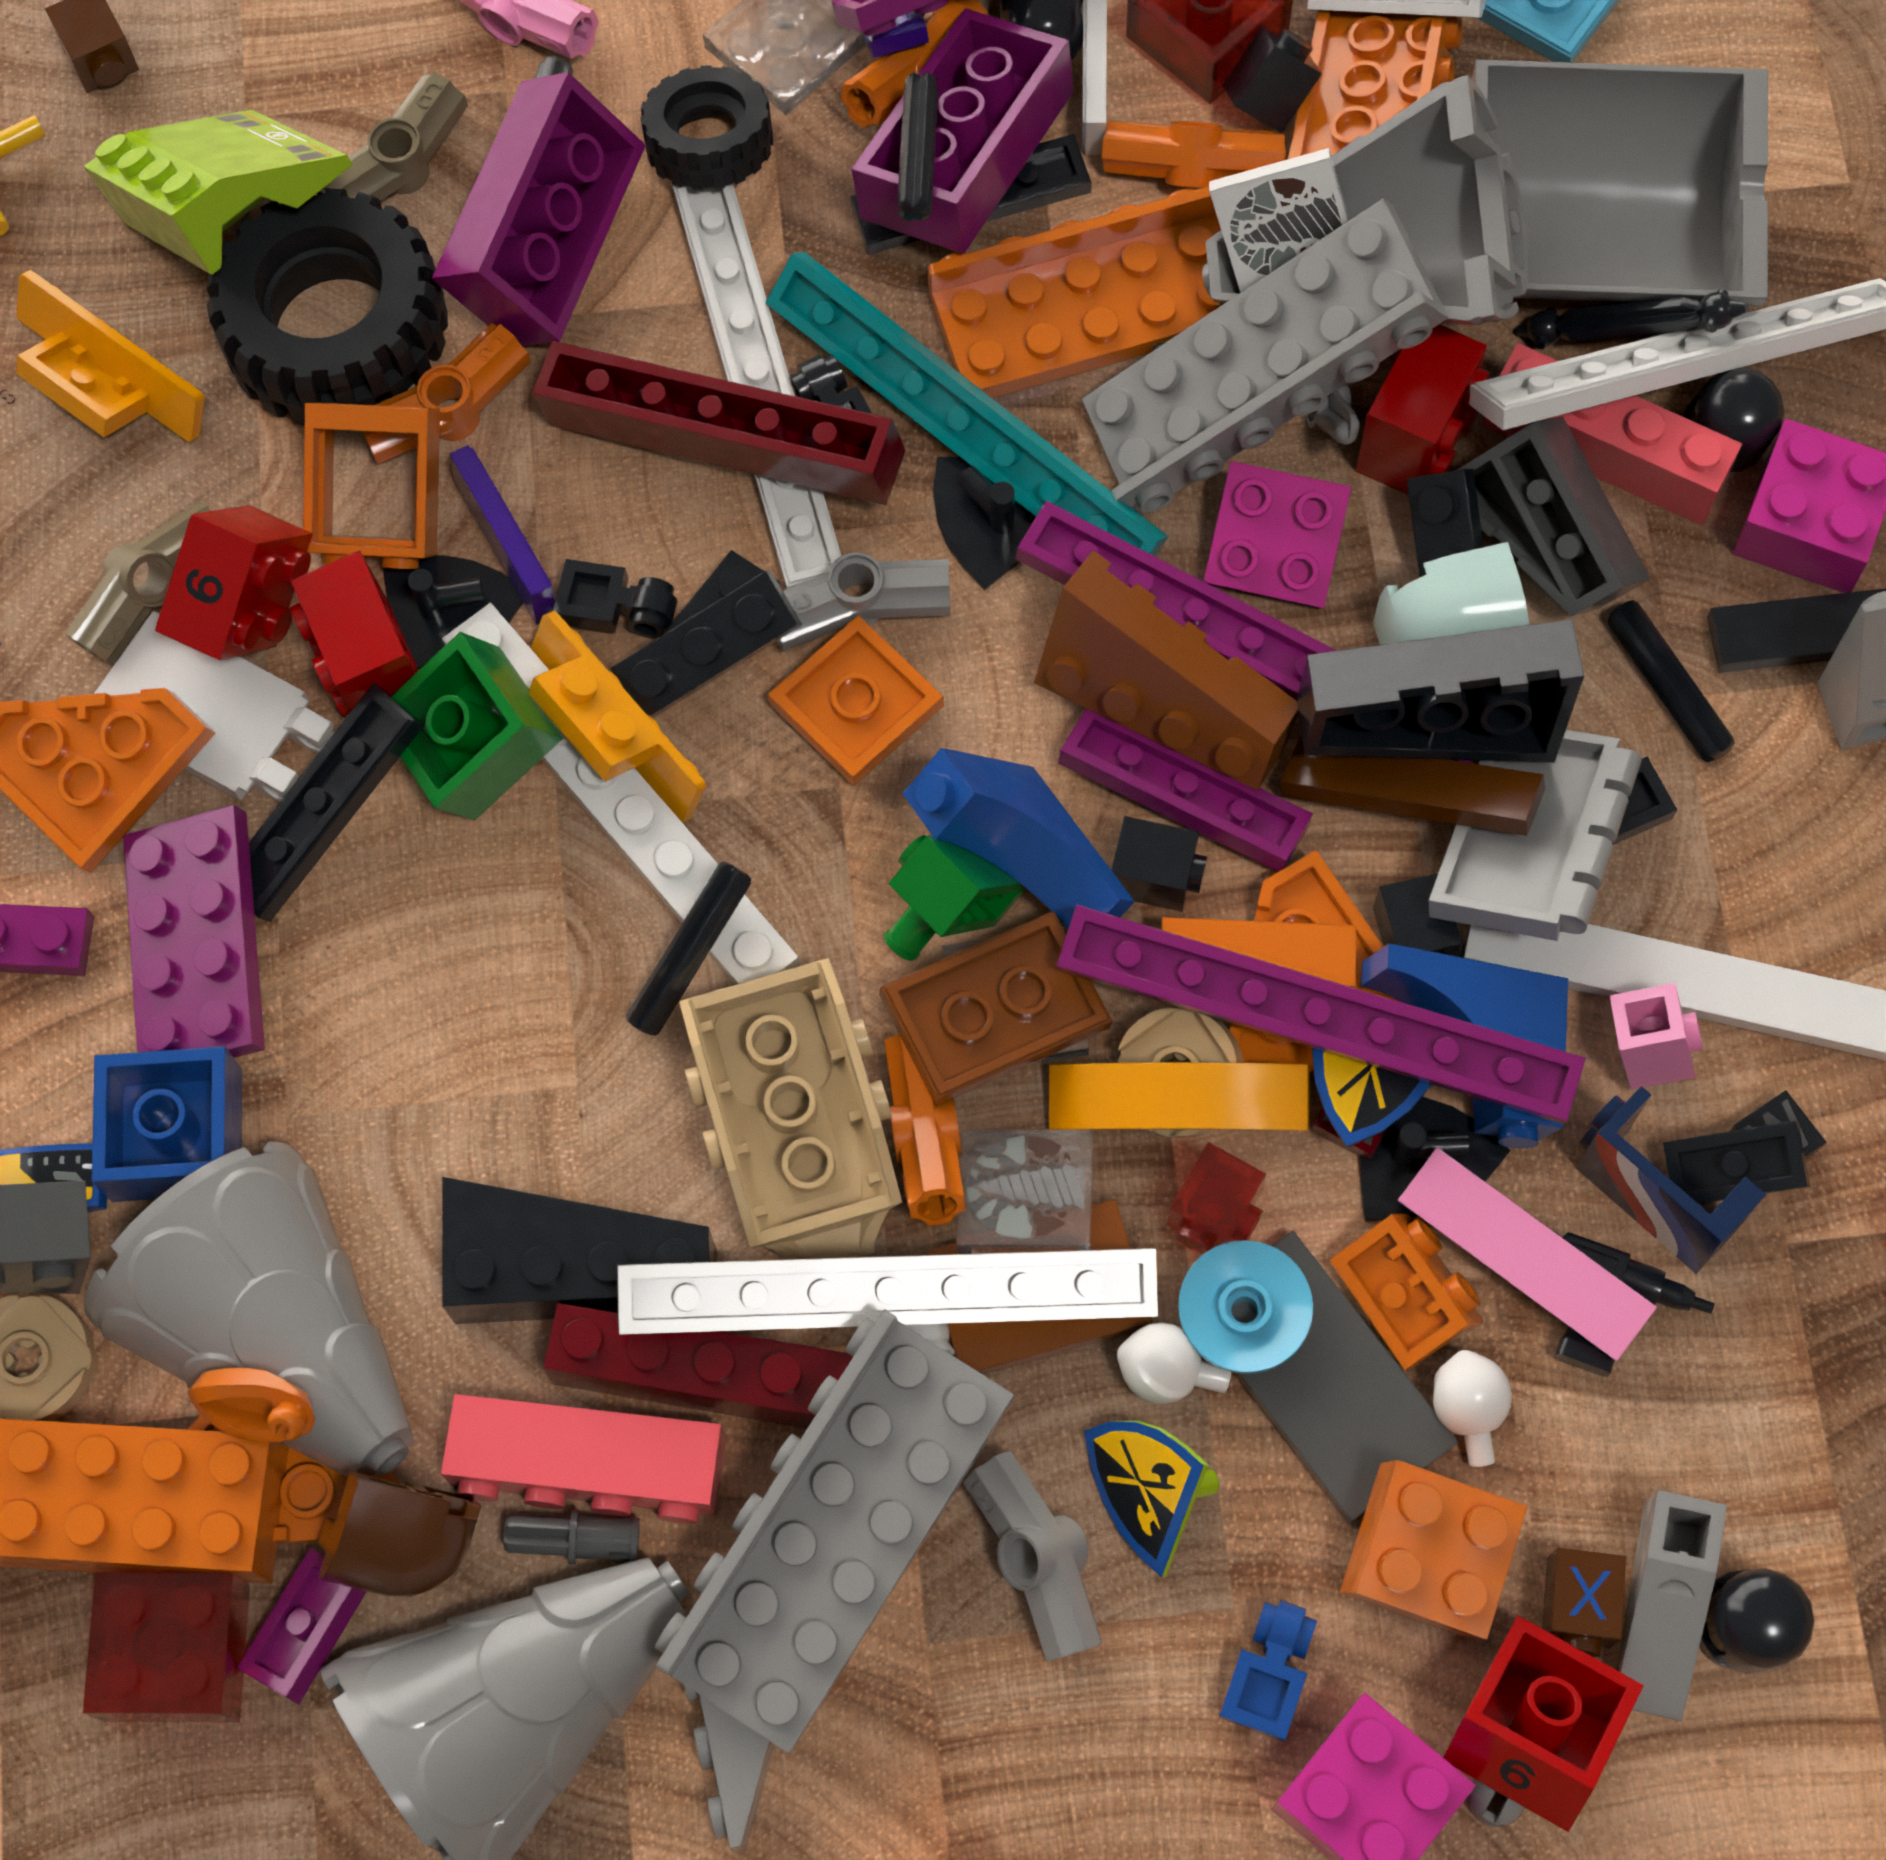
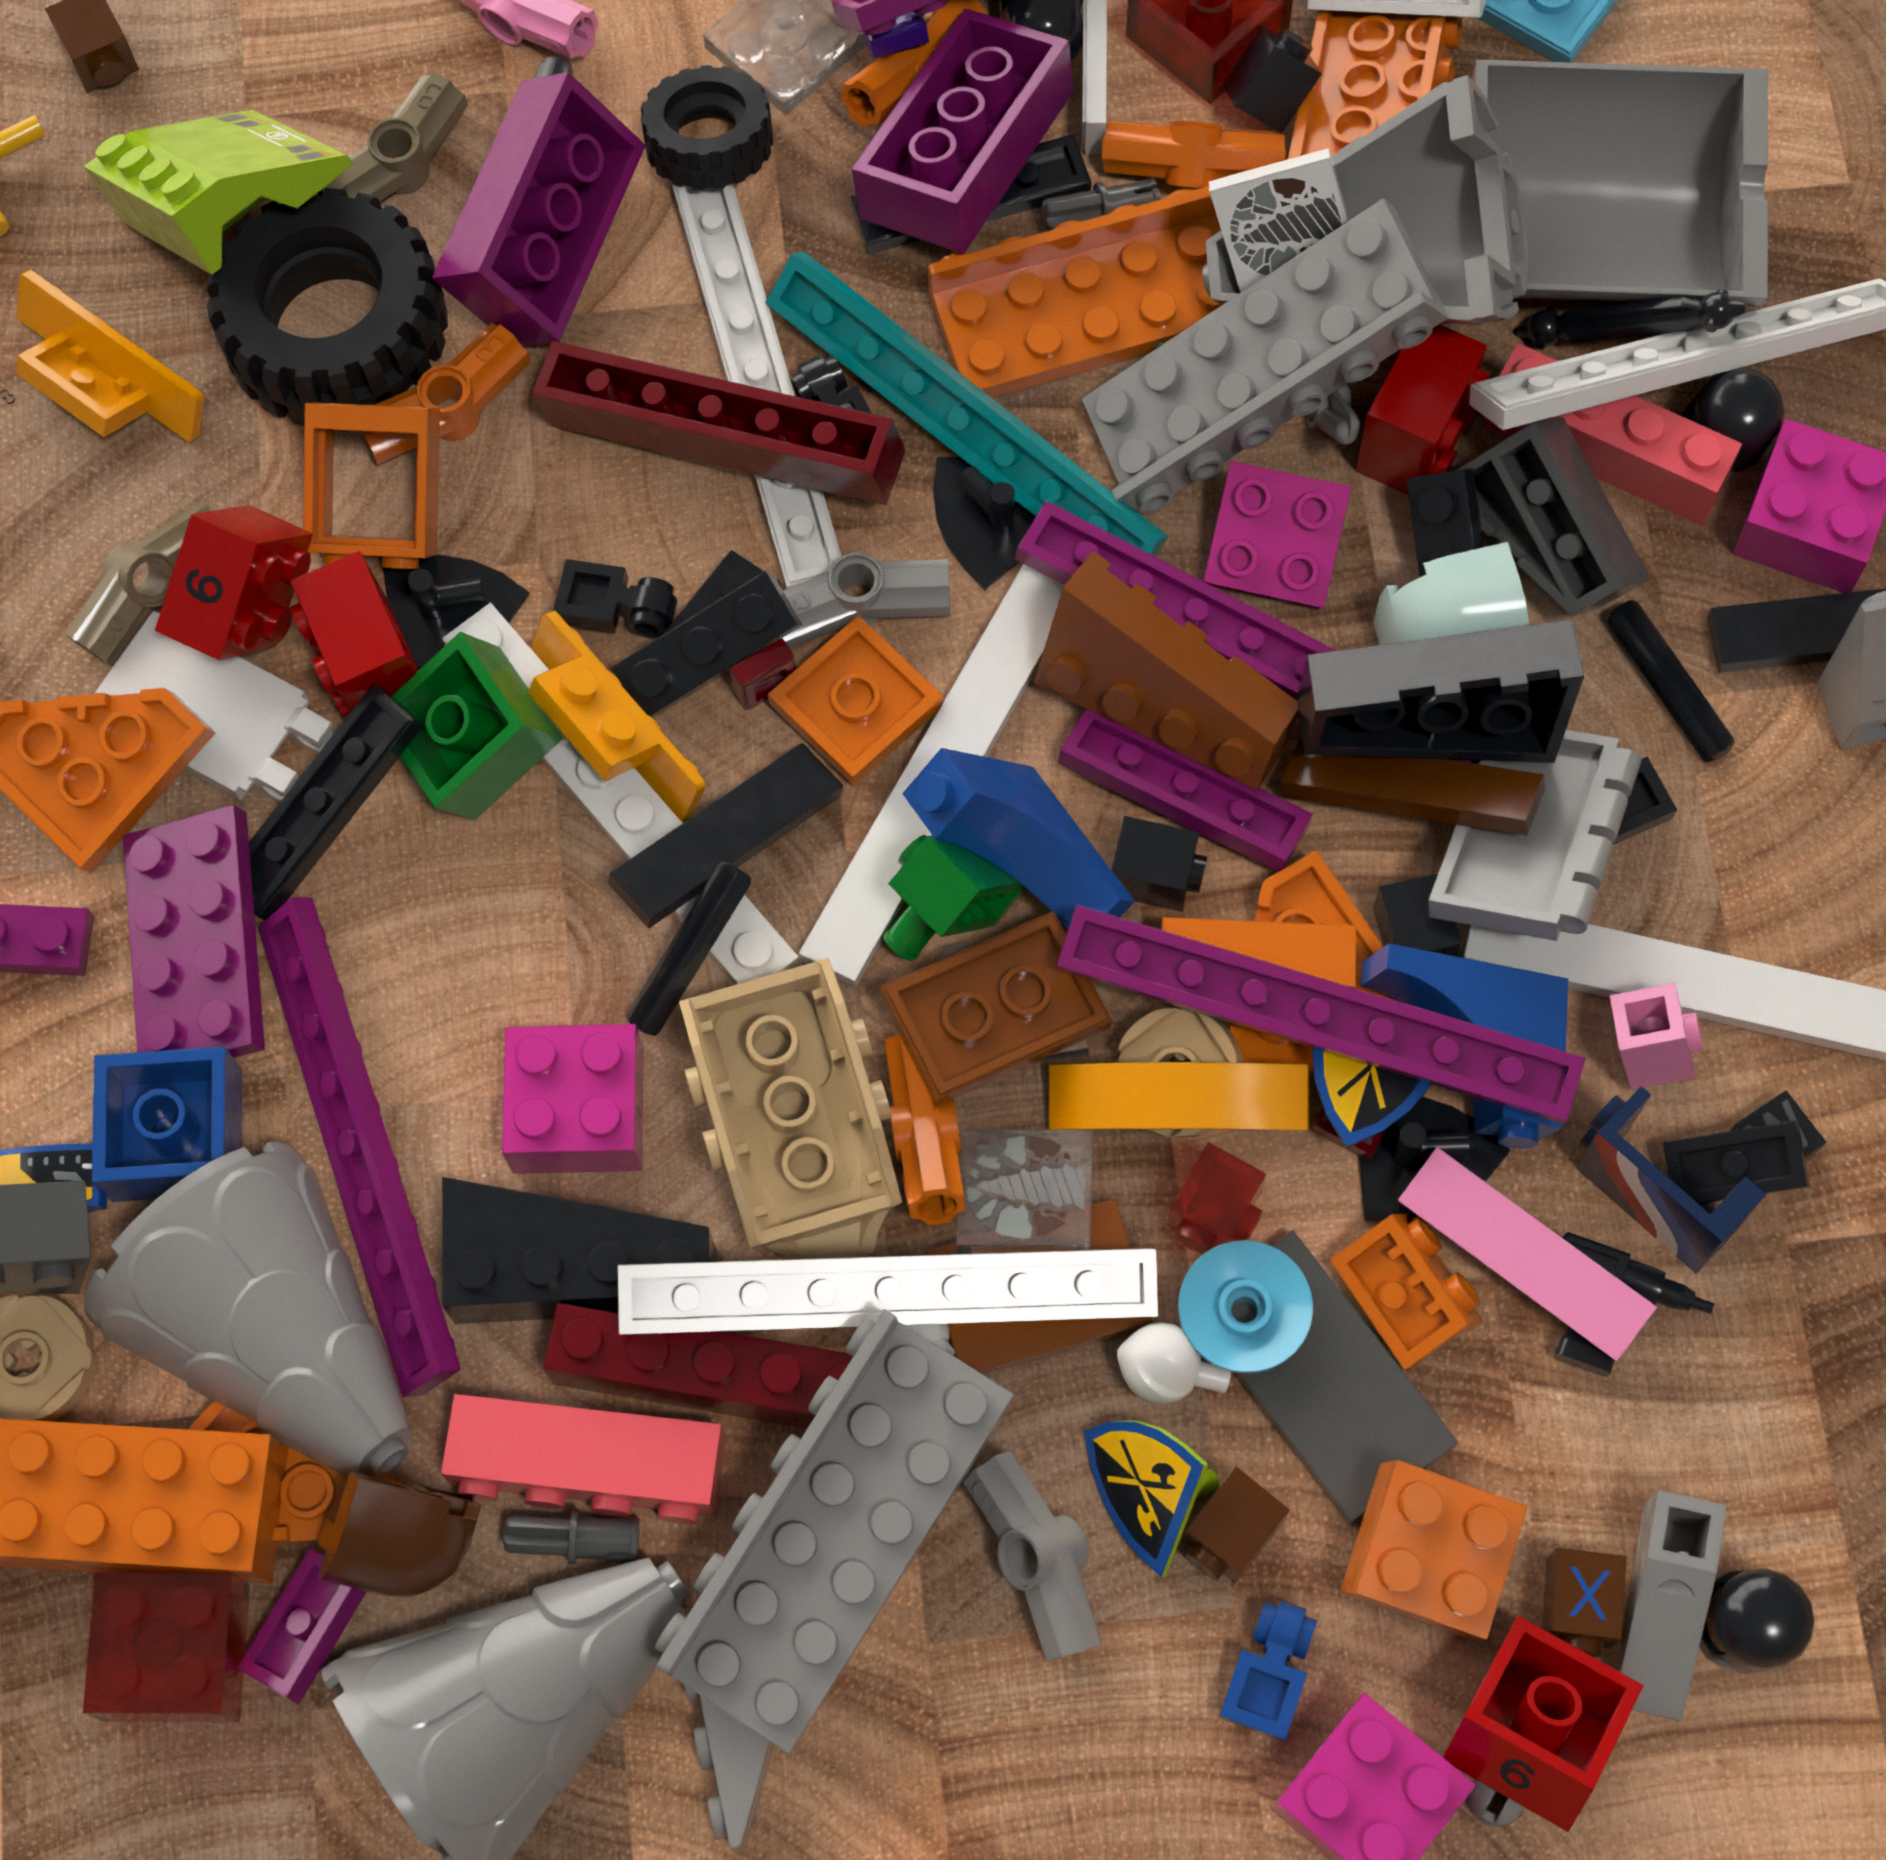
orange arm [188,1368,315,1442] -> none
dark purple tile [449,445,555,625] -> none
black axle [897,72,938,222] -> none
white piece [1433,1350,1512,1467] -> none
none -> magenta plate [258,897,461,1398]
none -> dark pink brick [502,1024,644,1174]
none -> black tile [608,743,843,929]
none -> dark red tile [729,638,796,711]
none -> white tile [799,564,1065,988]
none -> dark grey axle [1041,178,1161,231]
none -> reddish brown brick [1182,1466,1290,1583]

